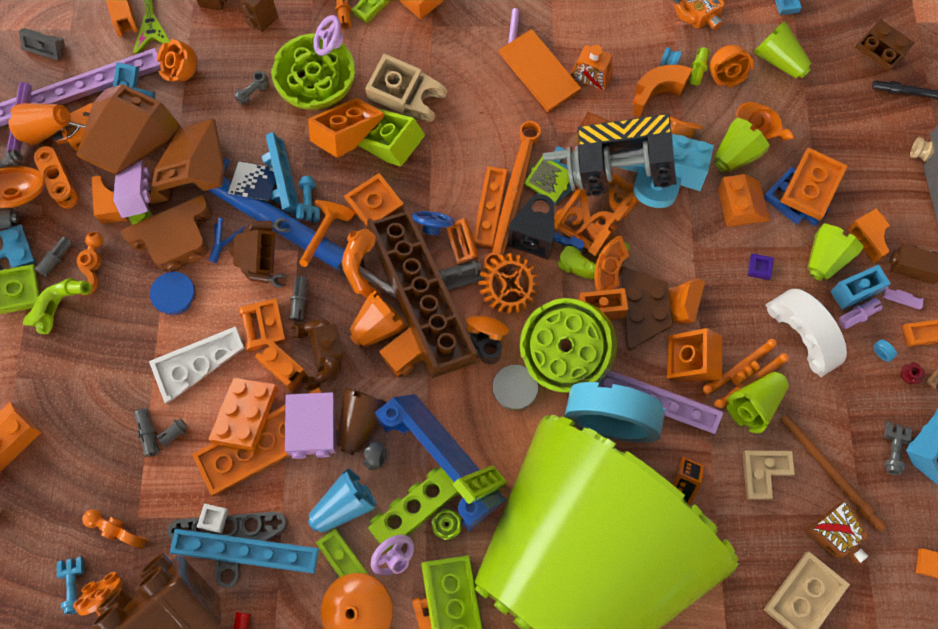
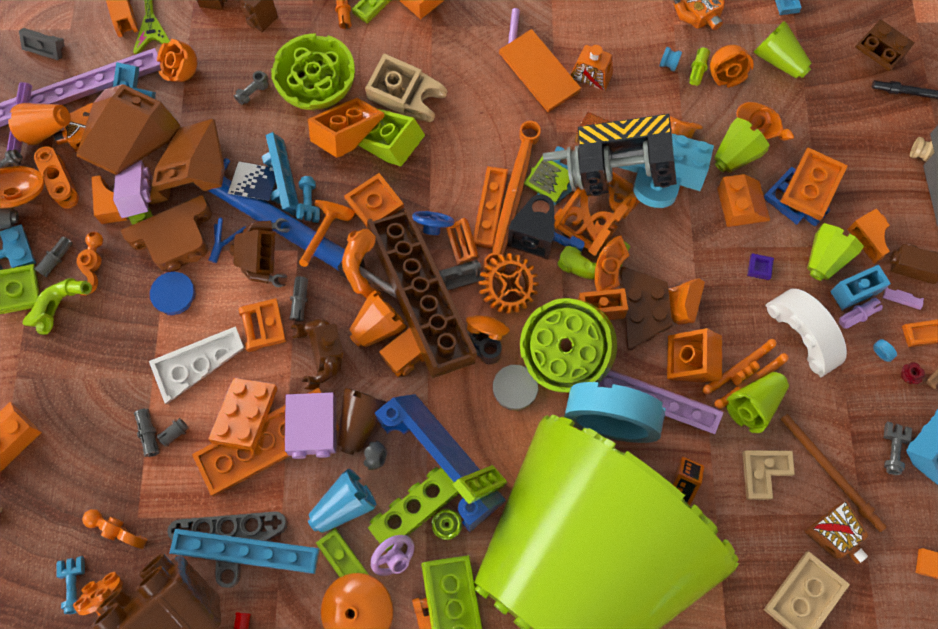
white tile [197,503,229,534] -> none
orange brick [254,340,308,393] -> none
lavender piece [314,15,343,56] -> none
orange arch [632,65,692,117] -> none

